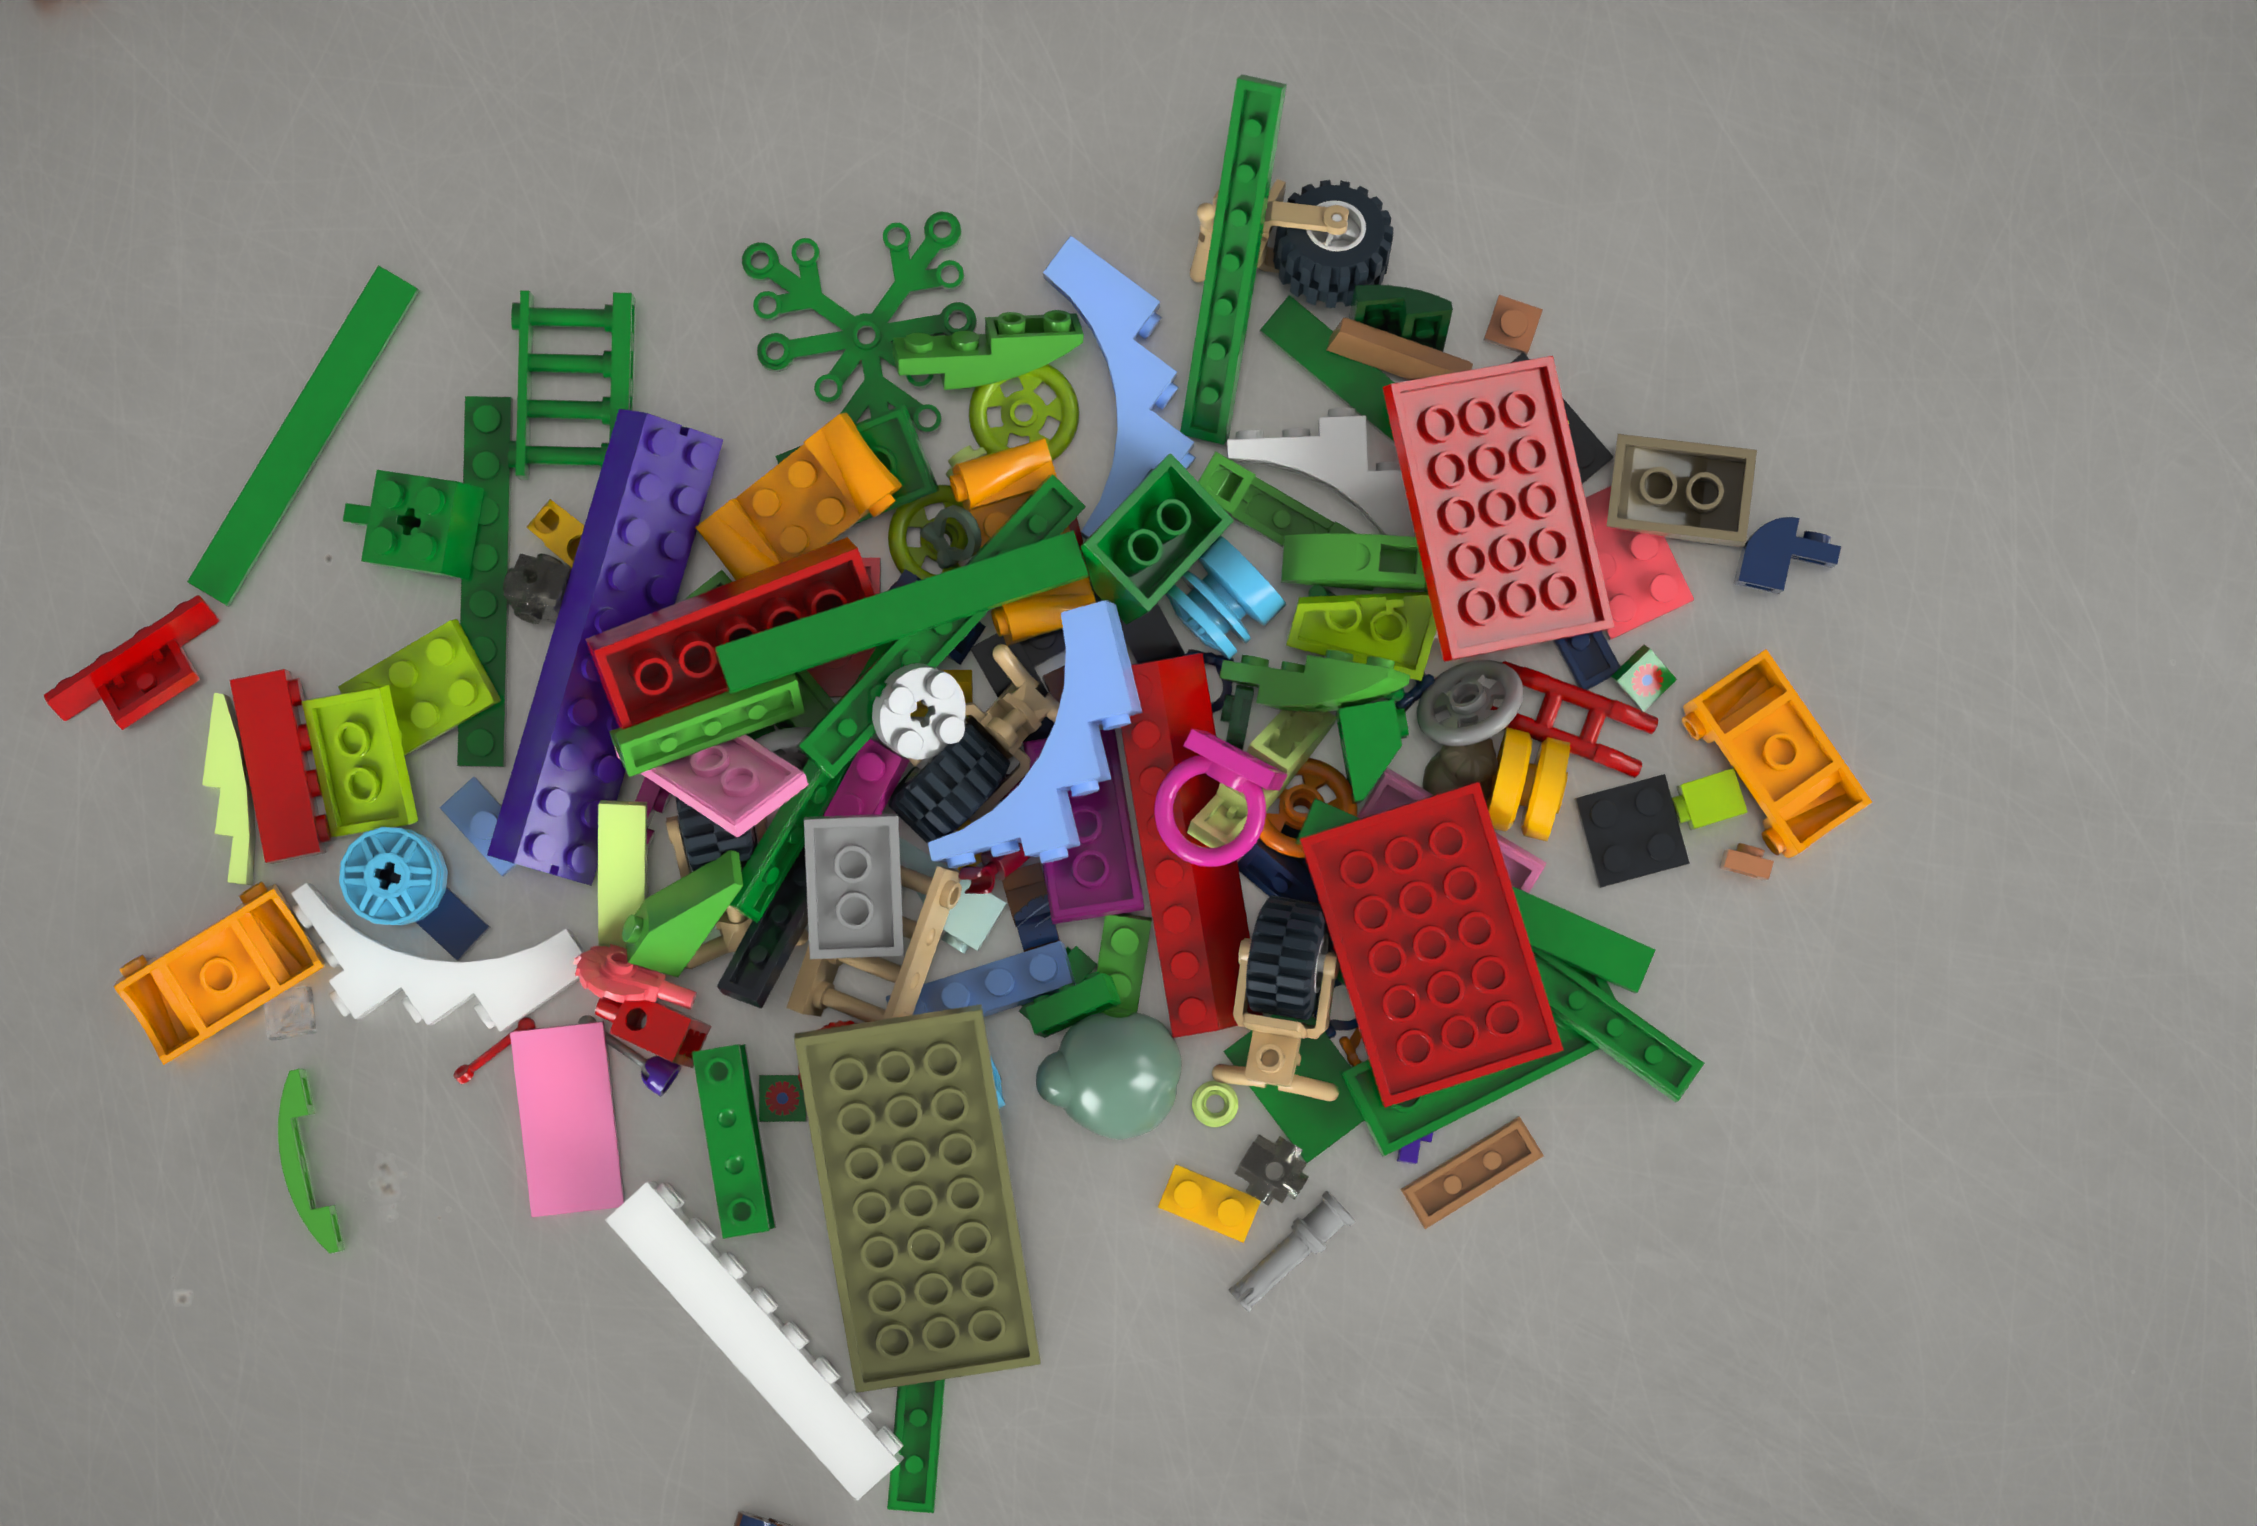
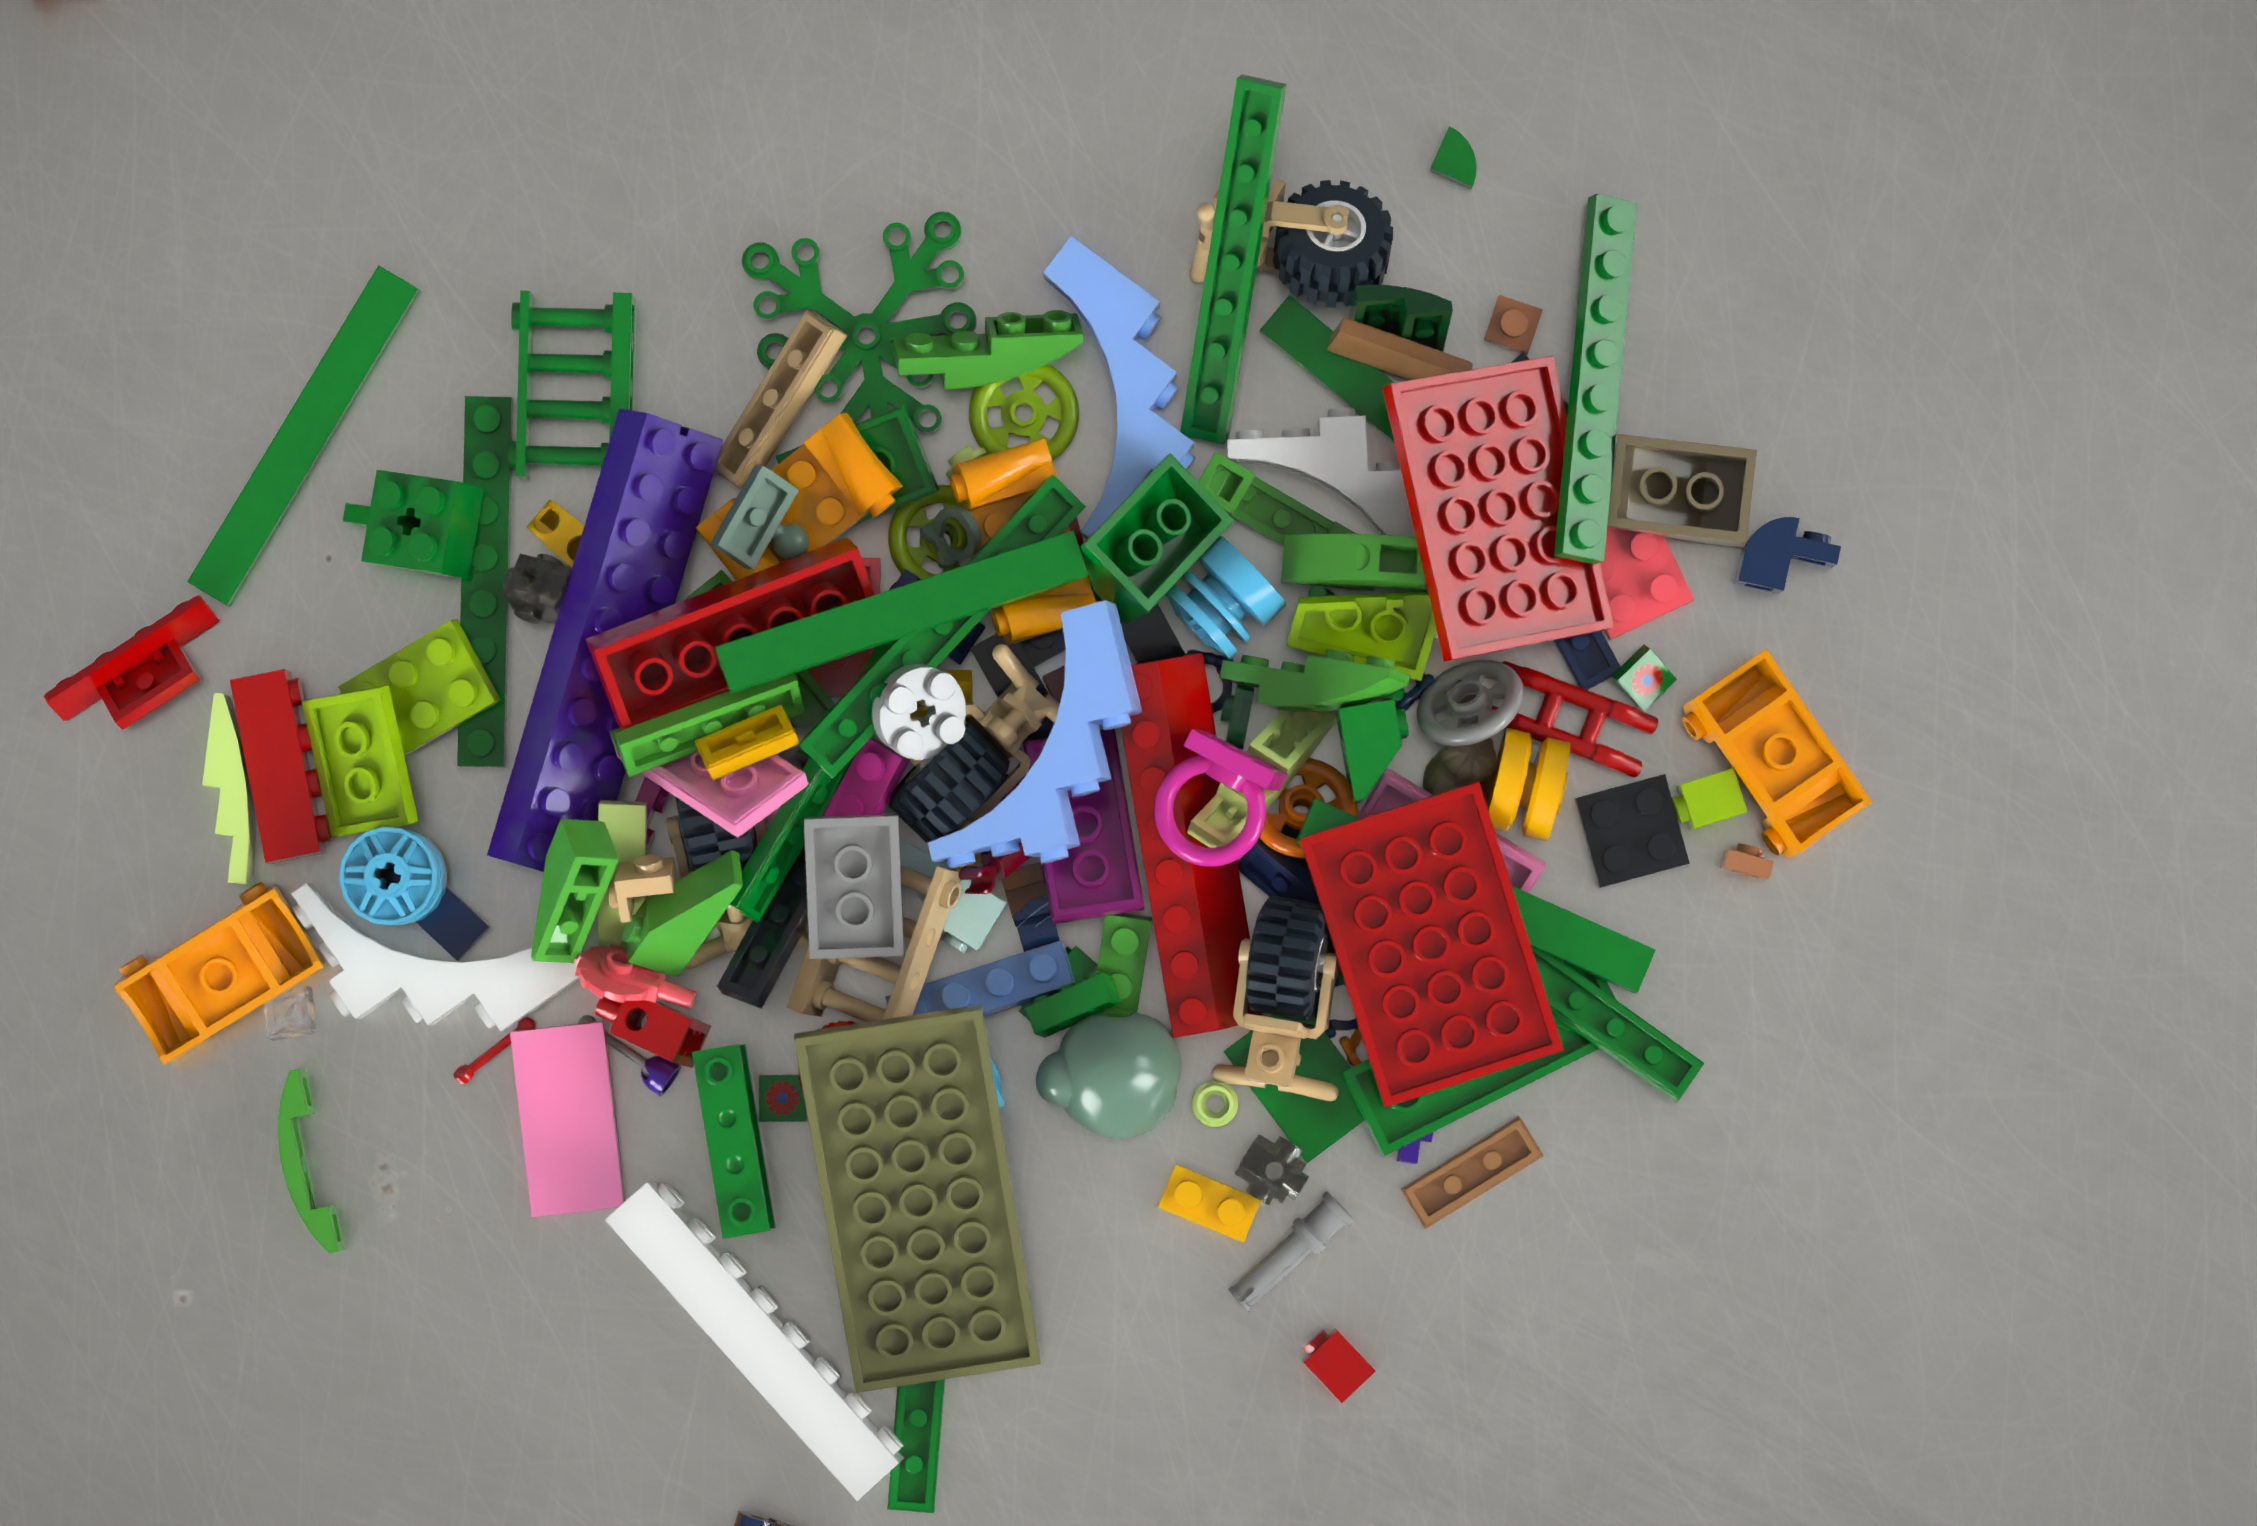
light blue tile [440,777,517,877] -> none
none -> bright green slope [531,819,619,963]
none -> tan bracket [608,854,677,923]
none -> yellow tile [694,704,799,781]
none -> sand green plate [710,465,809,569]
none -> tan brick [714,310,847,489]
none -> red brick [1302,1328,1376,1403]
none -> green tile [1430,126,1477,189]
none -> plate [1554,194,1637,564]

